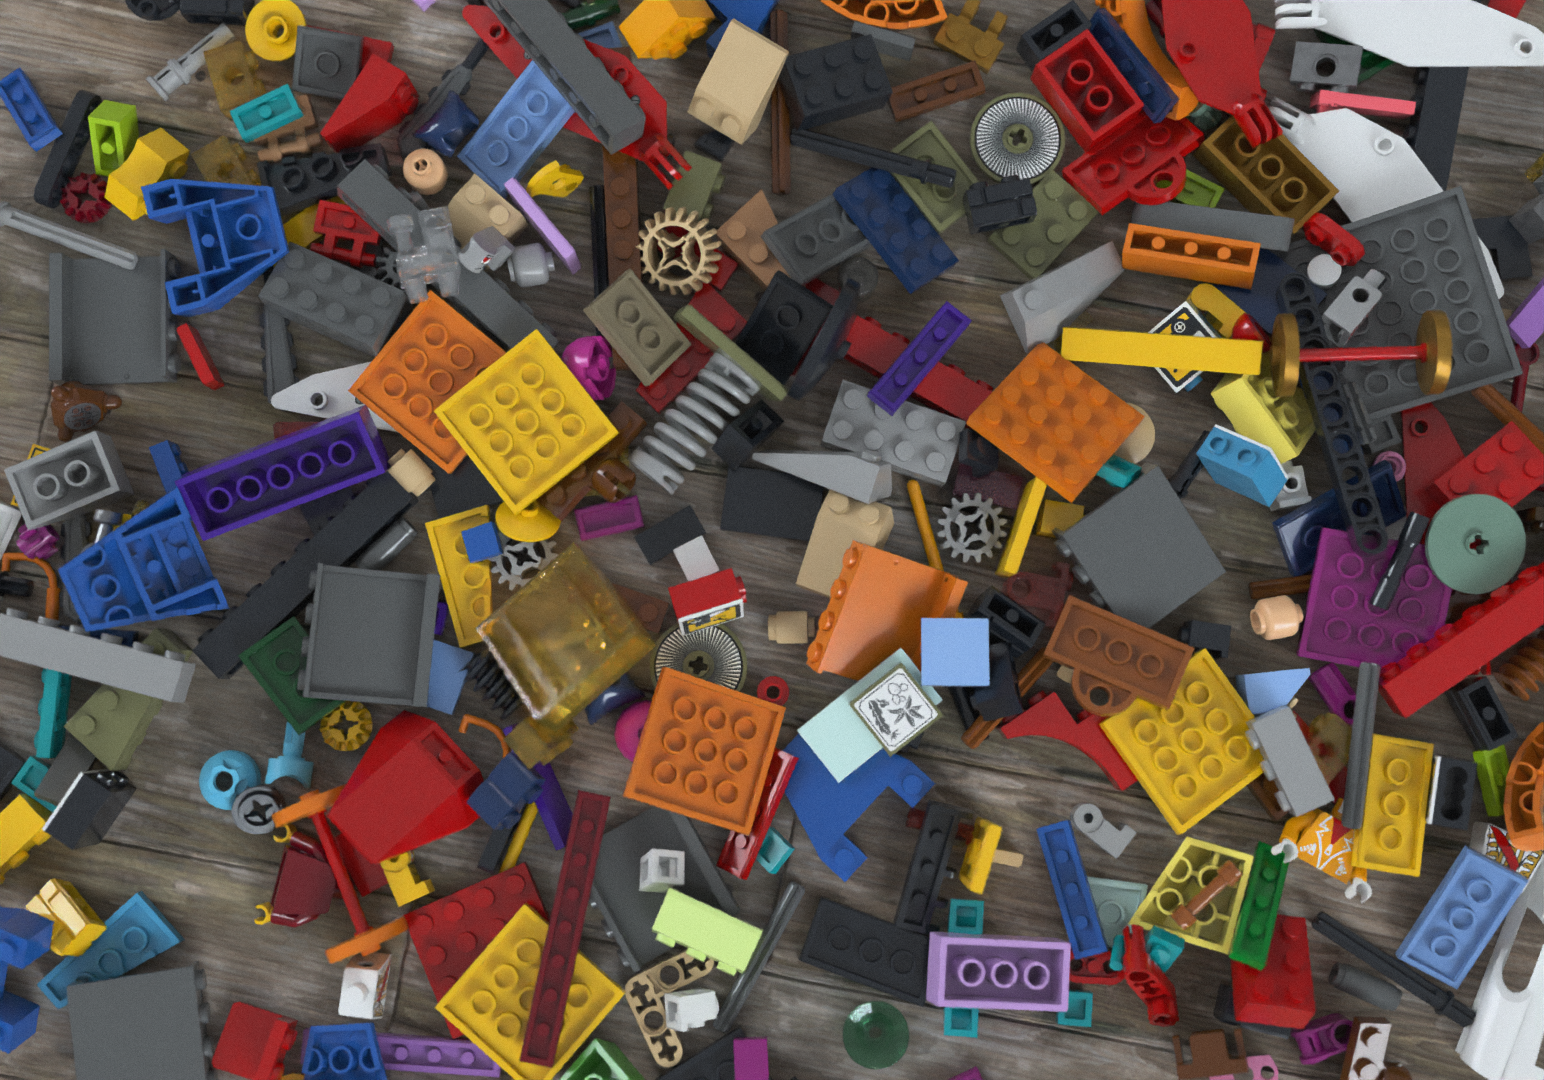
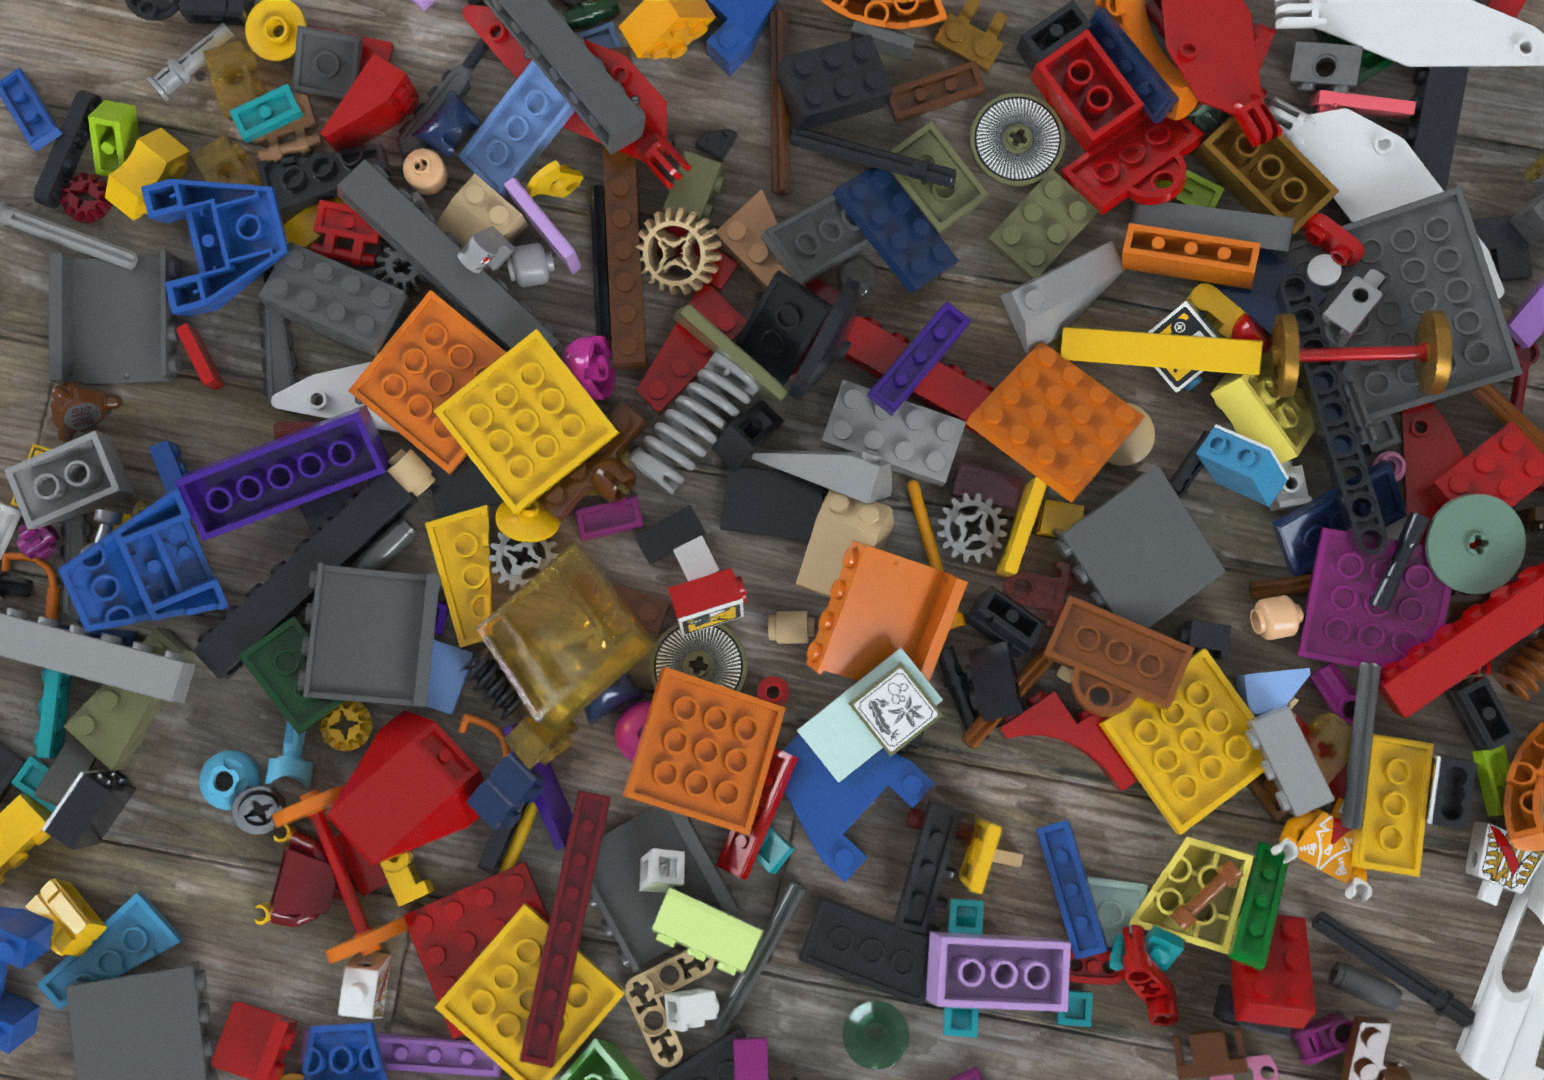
clear hips [386,206,461,304] -> none
blue tile [461,521,503,564] -> none
dark tan tile [583,268,692,386] -> none
tan slope [687,18,789,145] -> none
light blue tile [921,618,989,687] -> none
black bracket [959,428,999,478] -> none
black brick [963,175,1037,235] -> none
light grey leg [1070,802,1137,859] -> none
teal plate [1096,455,1142,488] -> none
medium blue tile [1395,845,1529,989] -> none

